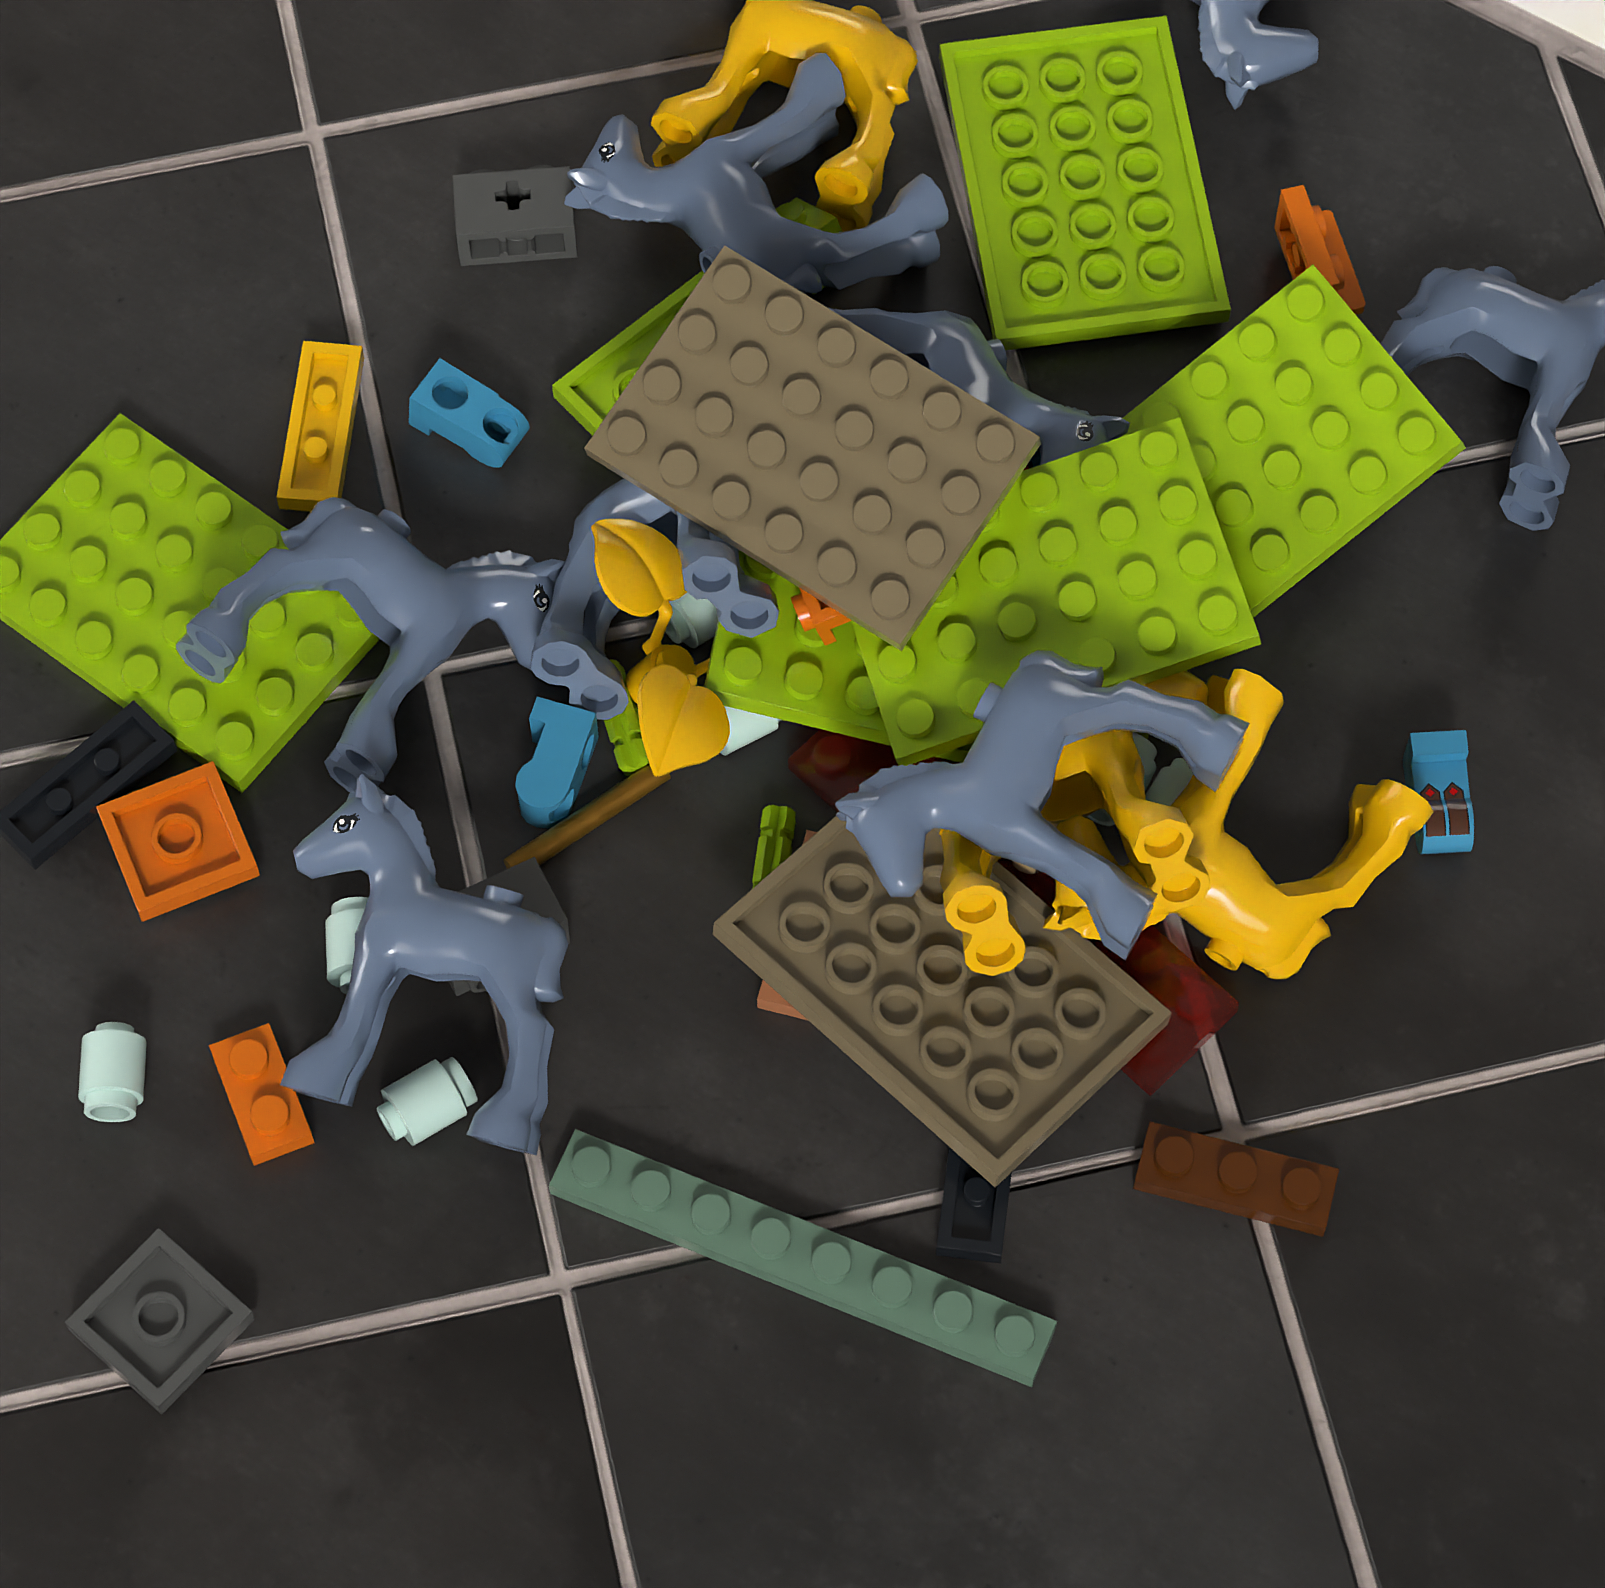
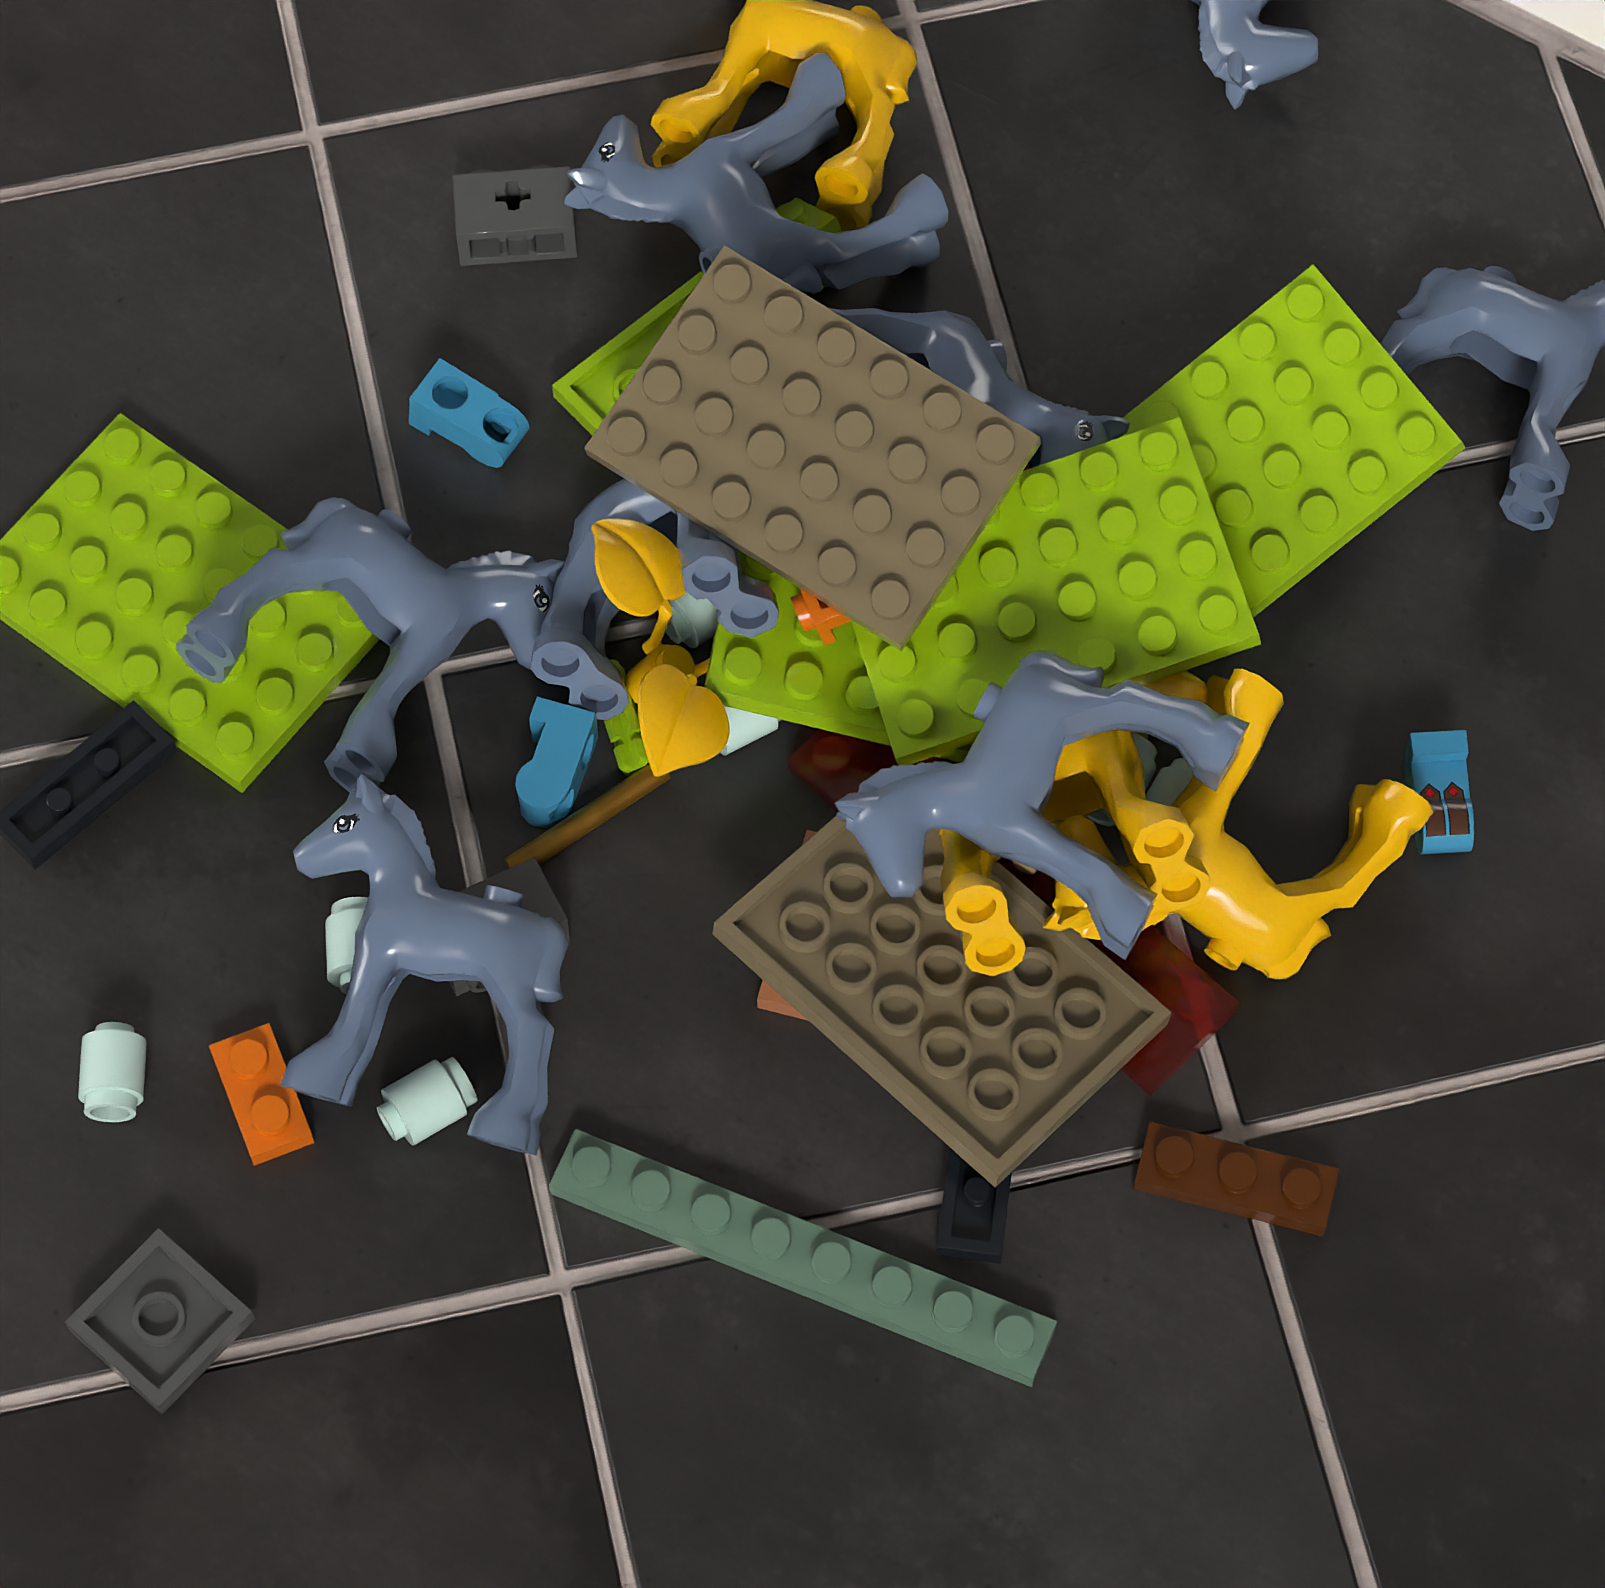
orange plate [96,761,260,922] -> none
yellow plate [277,341,364,512] -> none
lime axle [752,805,796,889] -> none
lime plate [939,16,1231,351] -> none
orange bracket [1274,185,1366,315] -> none

